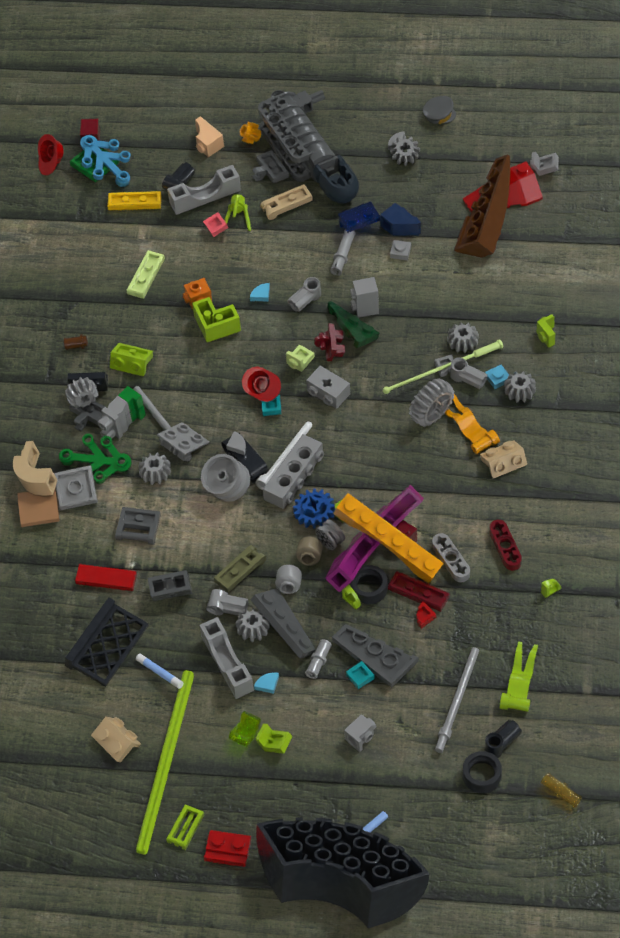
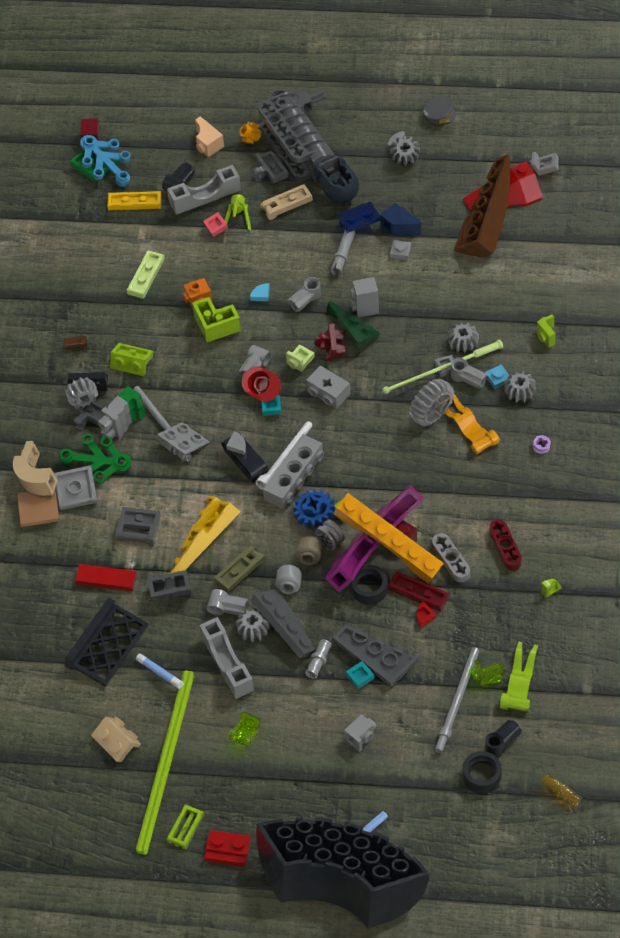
red piece [38,134,64,176] -> none
light grey gear [139,452,171,485] -> none
light grey wheel [201,454,250,502] -> none
medium azure tile [254,673,279,694] -> none
lime bracket [256,724,292,754] -> none
lime tile [342,584,361,609] -> none
tan bracket [480,440,527,478] -> none
none -> yellow wedge [168,496,241,574]
none -> light grey piece [238,345,271,378]
none -> clear neon green bracket [471,659,504,686]
none -> lavender bush [533,435,551,454]

